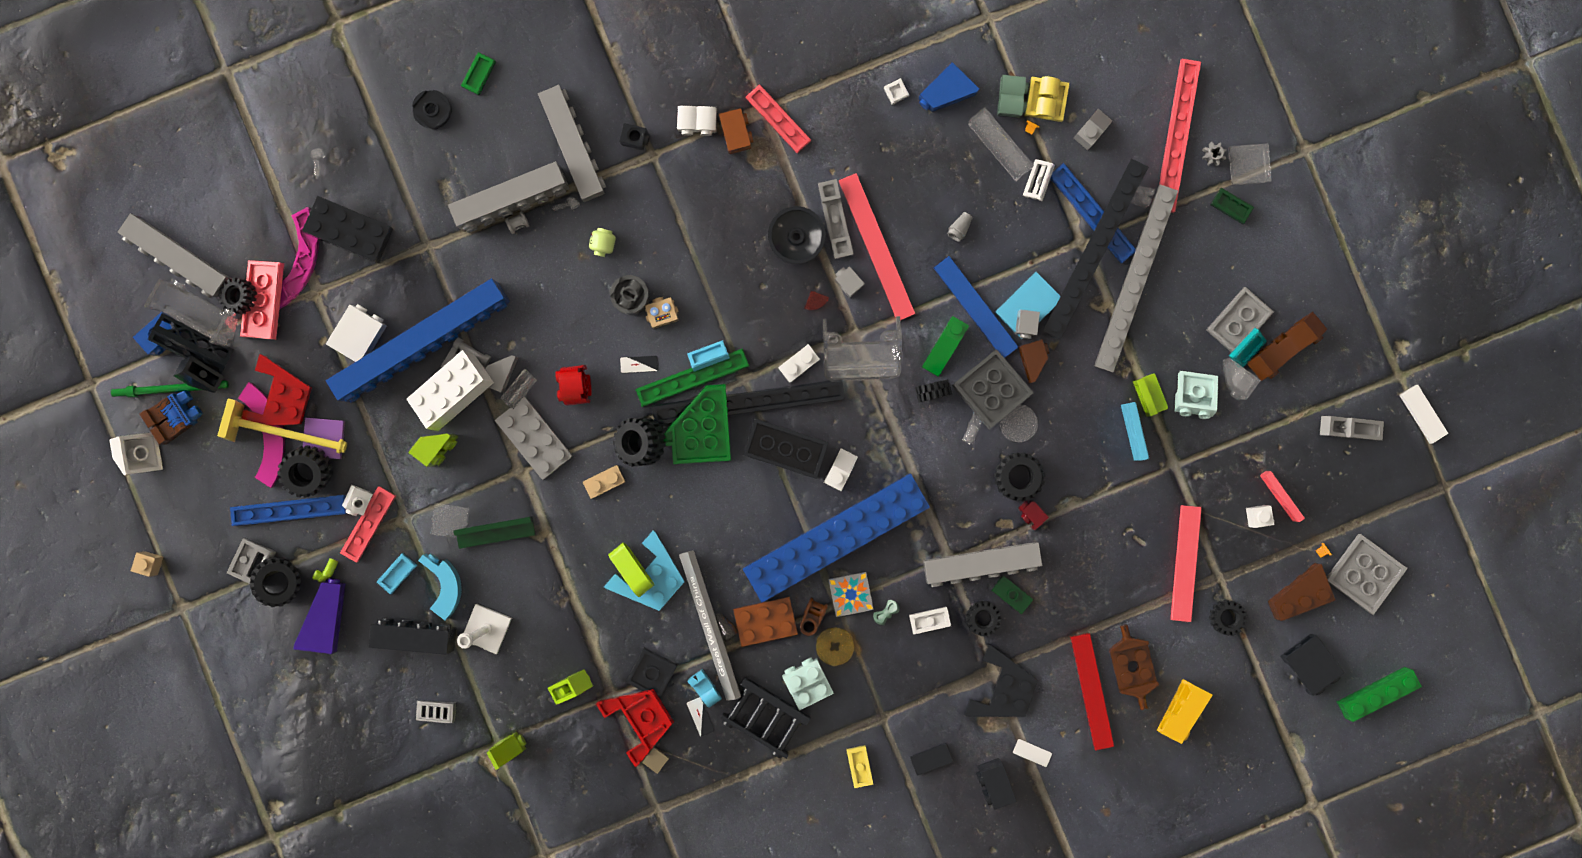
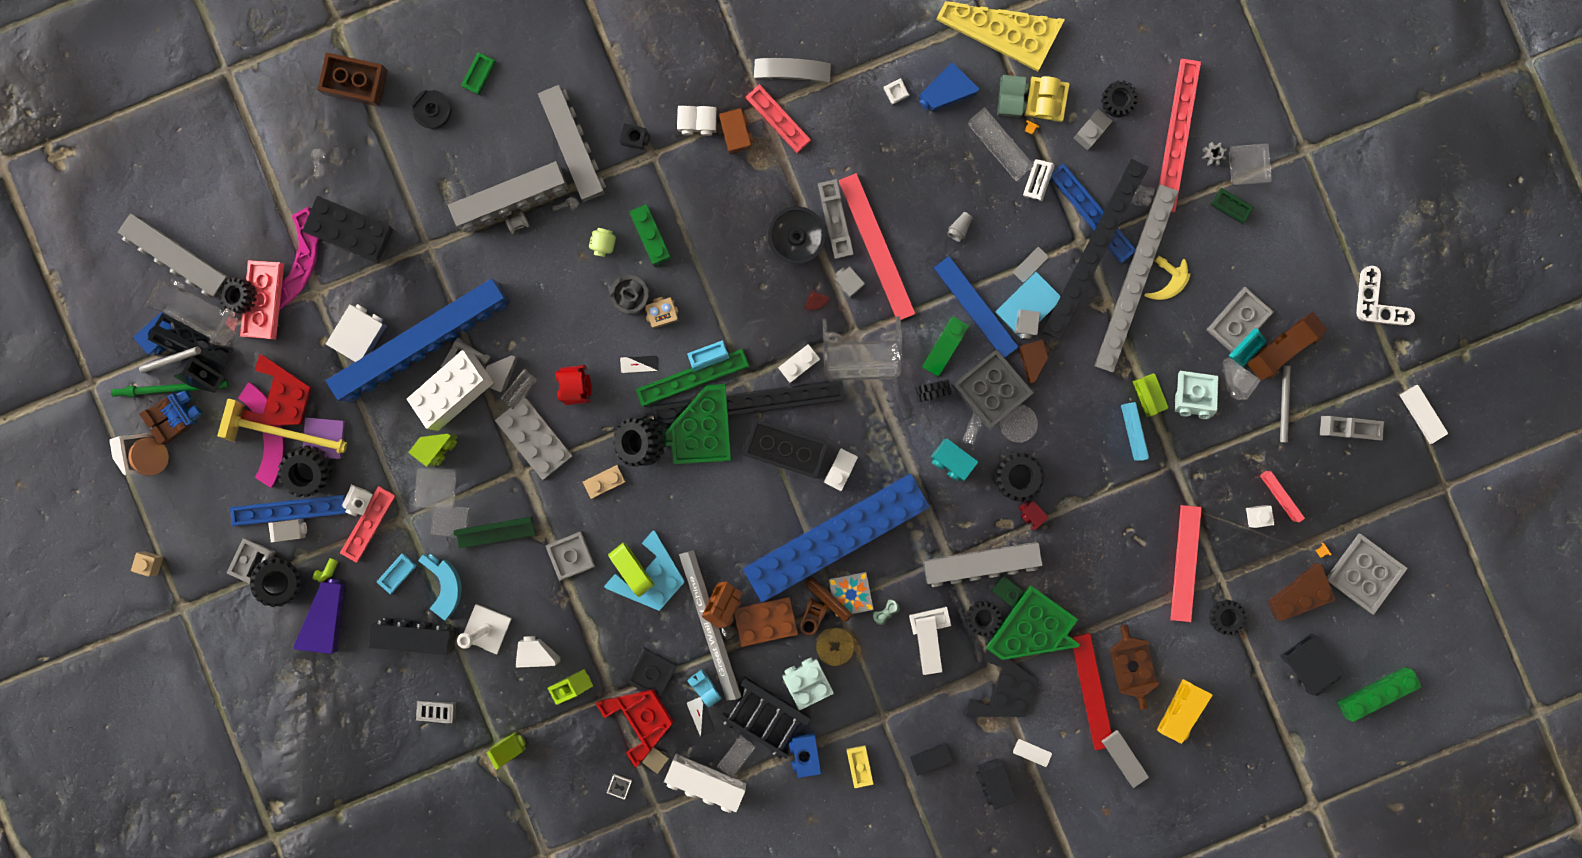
none -> nougat tile [128,437,169,476]
none -> light grey bar [139,346,201,373]
none -> white slope [269,519,307,542]
none -> reddish brown brick [317,52,388,107]
none -> clear tile [414,469,456,509]
none -> white slope [516,636,561,667]
none -> light grey tile [545,531,596,581]
none -> tile [607,774,632,800]
none -> green brick [629,204,671,267]
none -> white brick [664,754,746,813]
none -> dark orange brick [702,581,742,628]
none -> clear plate [717,735,756,778]
none -> light grey slope [754,58,831,83]
none -> blue brick [789,733,821,778]
none -> reddish brown axle [805,577,852,622]
none -> white tile [915,616,942,675]
none -> teal brick [930,439,978,481]
none -> light yellow wing [936,1,1065,72]
none -> green wing [986,585,1080,660]
none -> light grey sticker [1013,247,1048,282]
none -> black tyre [1101,80,1138,118]
none -> light grey tile [1102,730,1149,788]
none -> light yellow piece [1144,256,1190,300]
none -> light grey bar [1280,366,1291,442]
none -> white beam [1356,266,1415,326]

